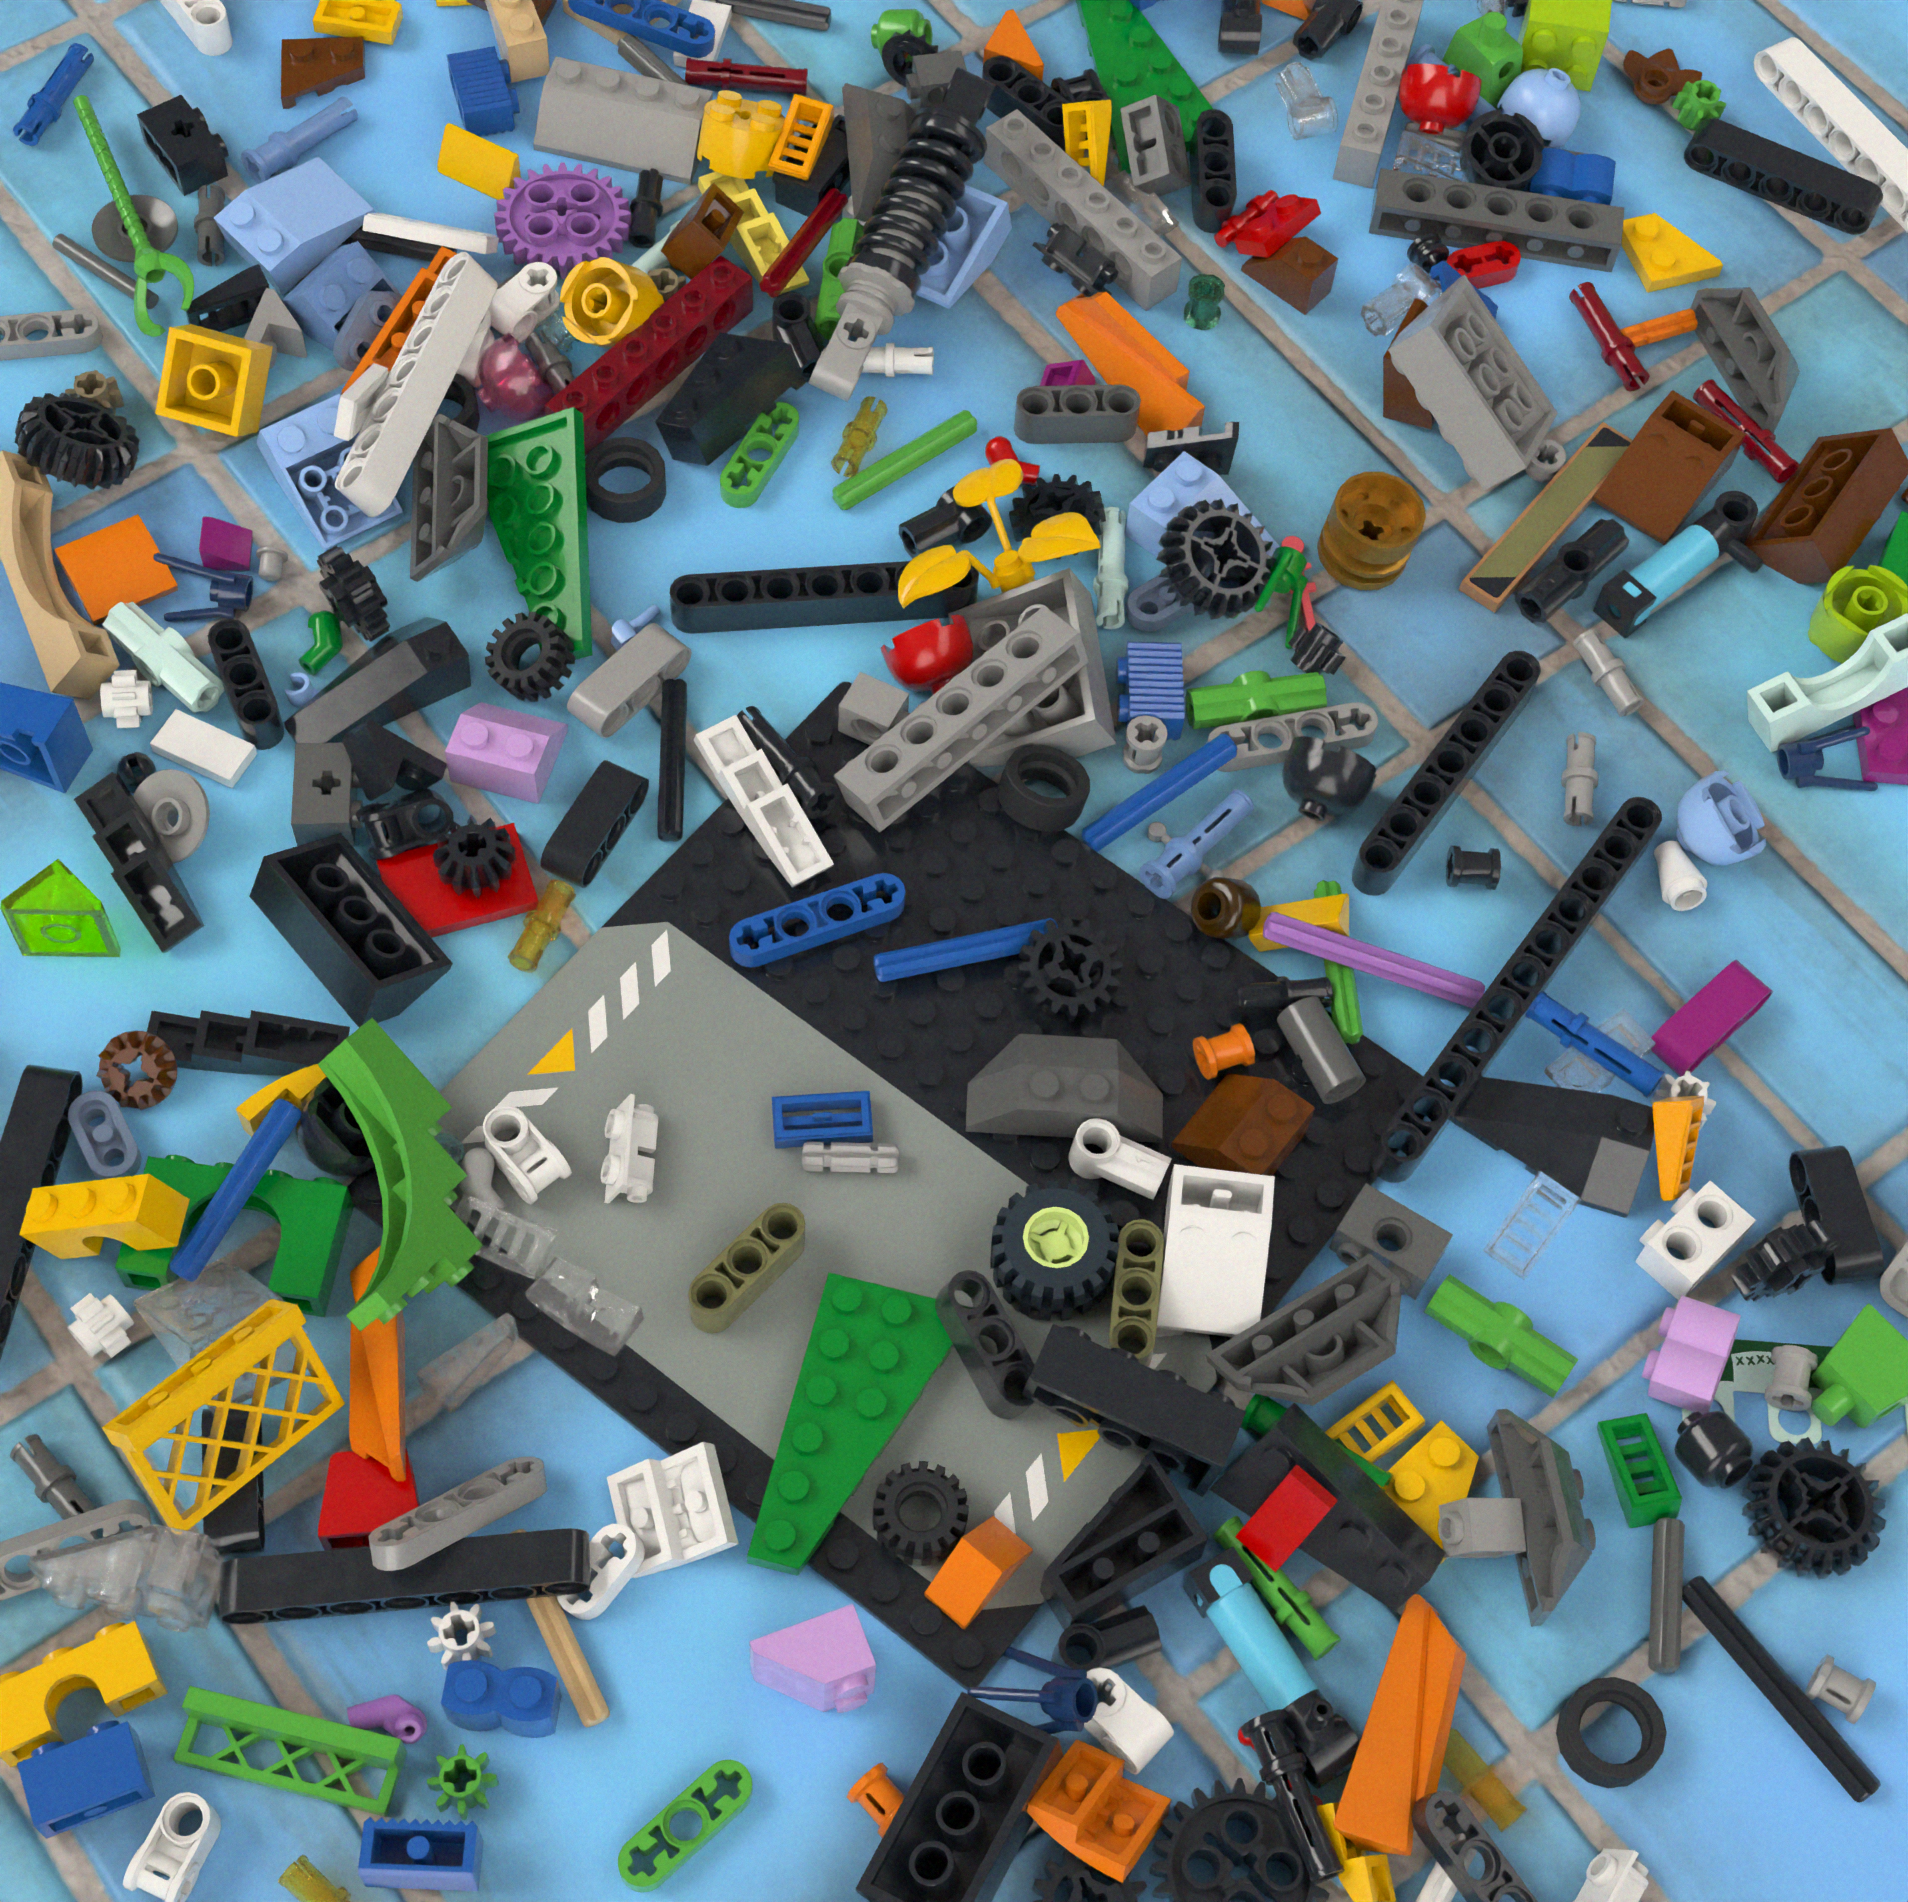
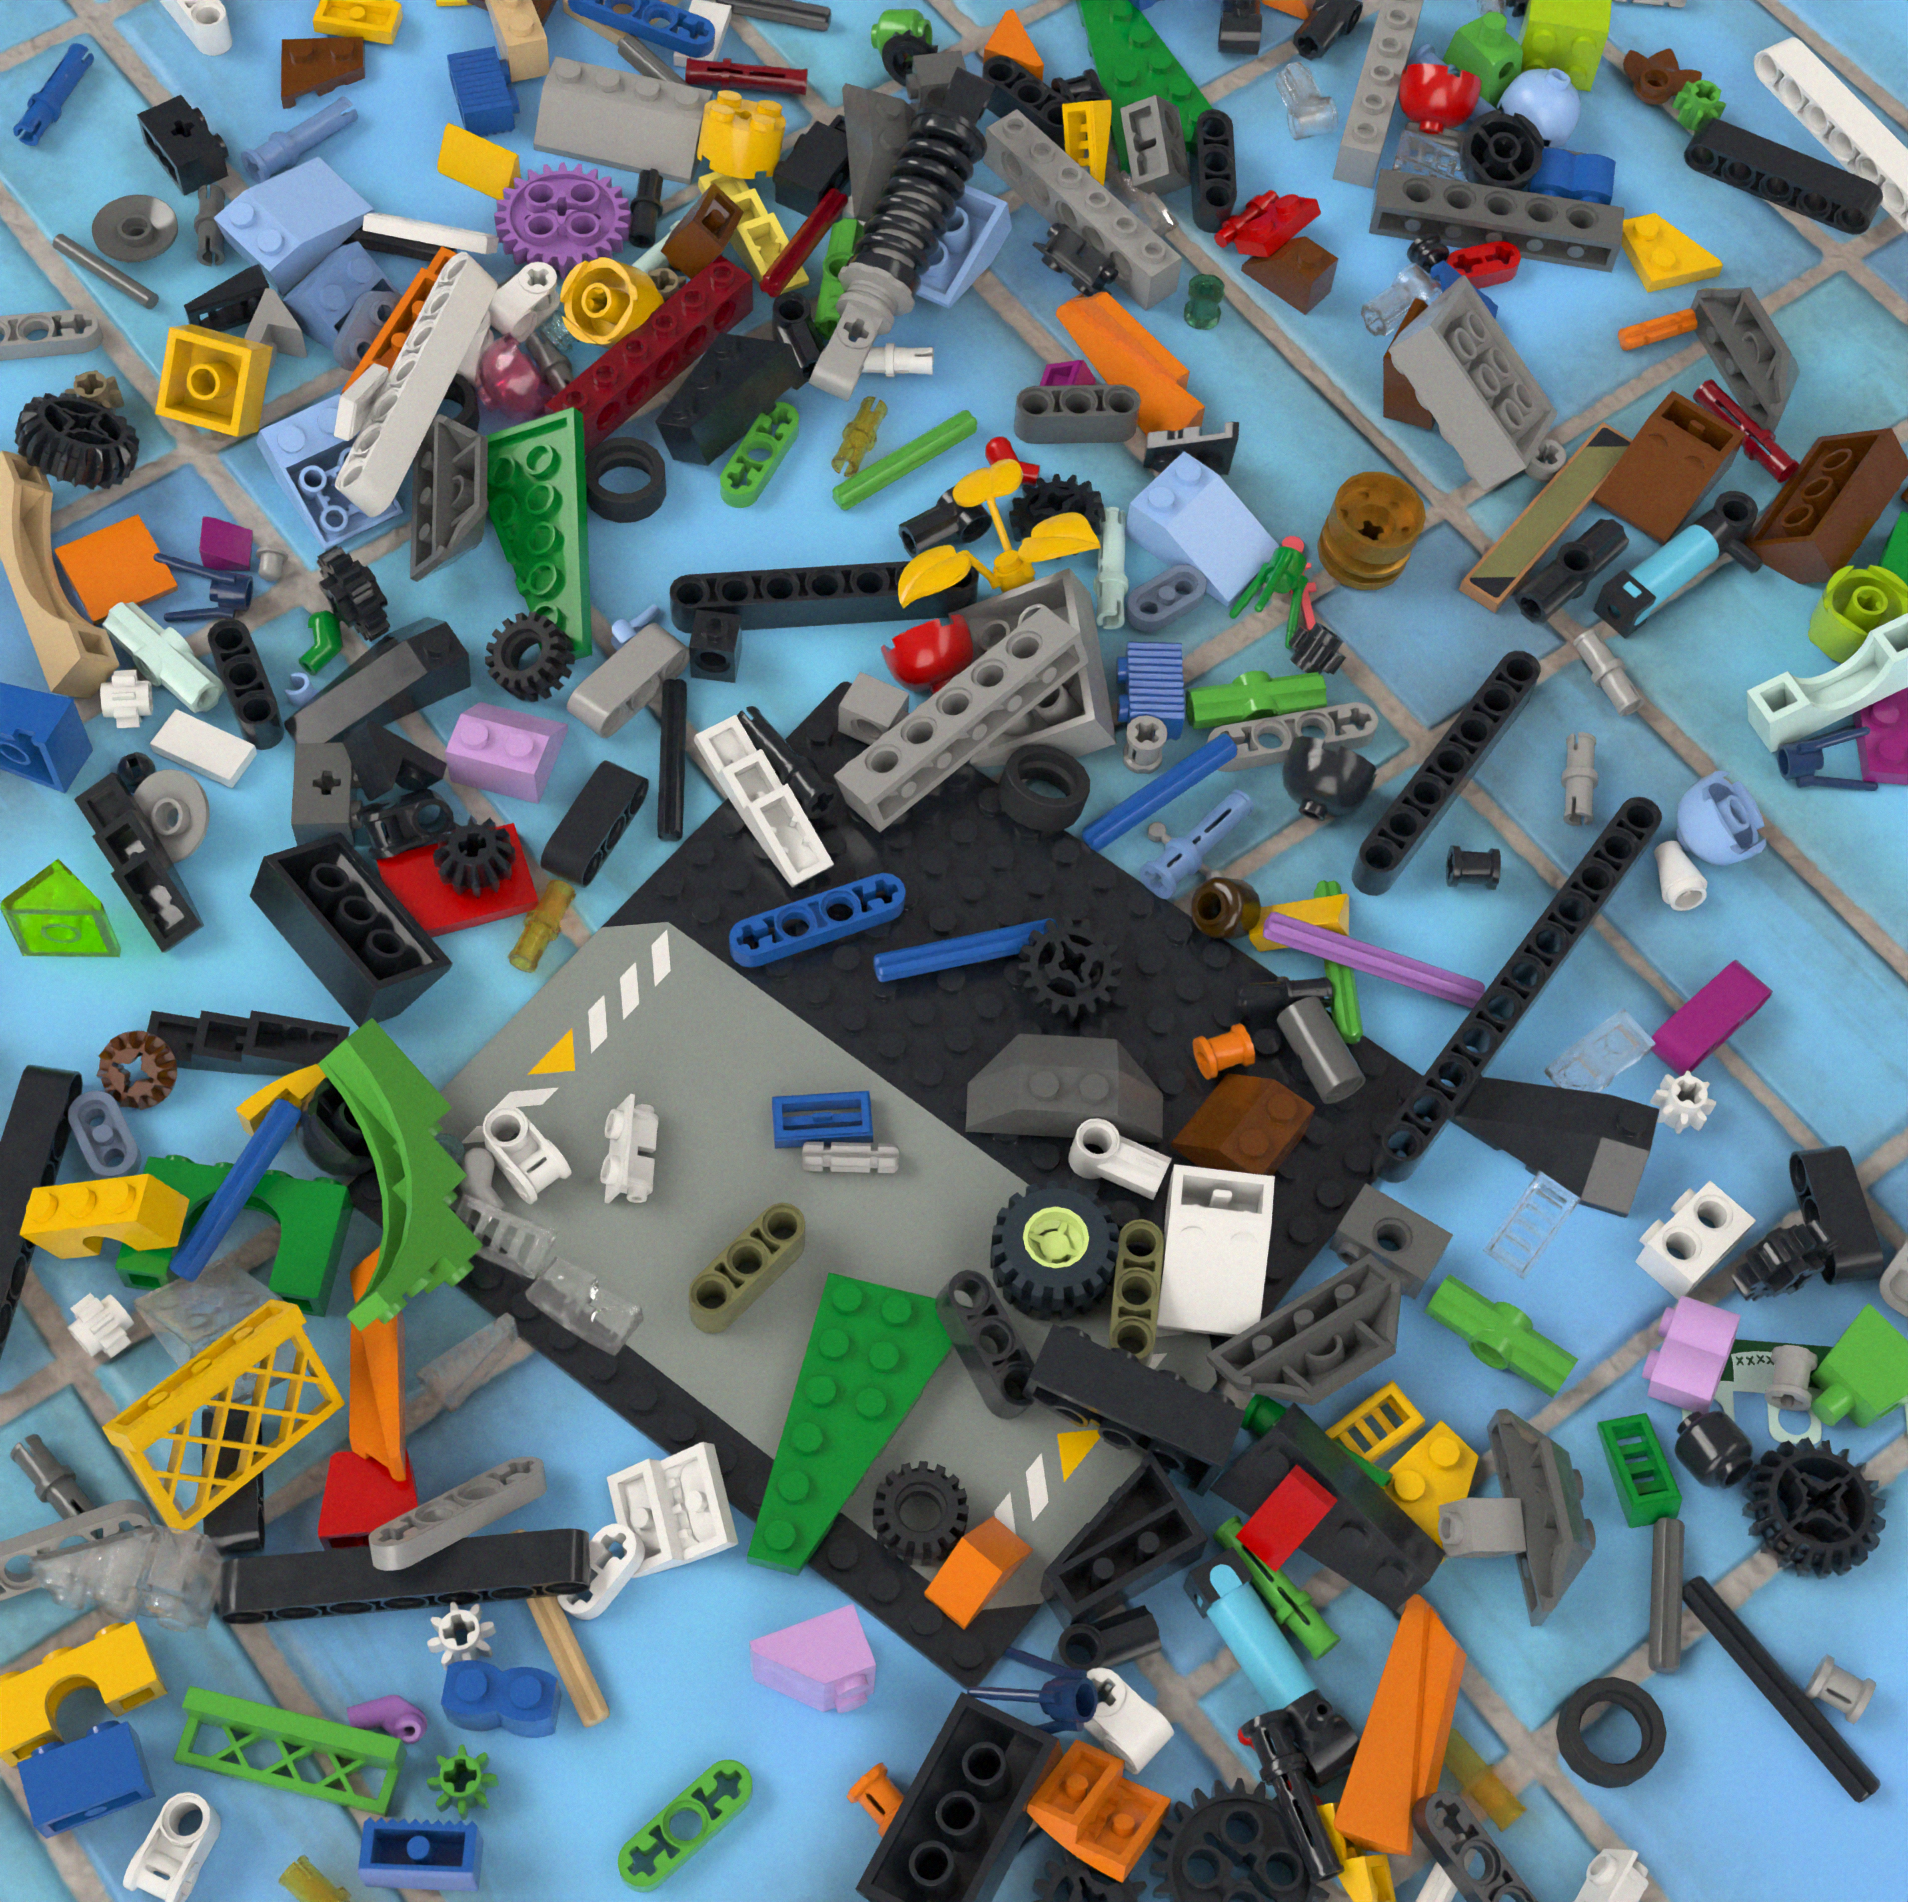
bright green piece [73,95,194,337] -> none
light orange slope [768,94,834,181] -> none
black gear [1156,498,1276,620] -> none
blue pin [1525,991,1665,1098] -> none
dark red pin [1569,282,1650,391] -> none
light orange slope [1652,1096,1704,1201] -> none
none -> black brick [689,609,742,683]

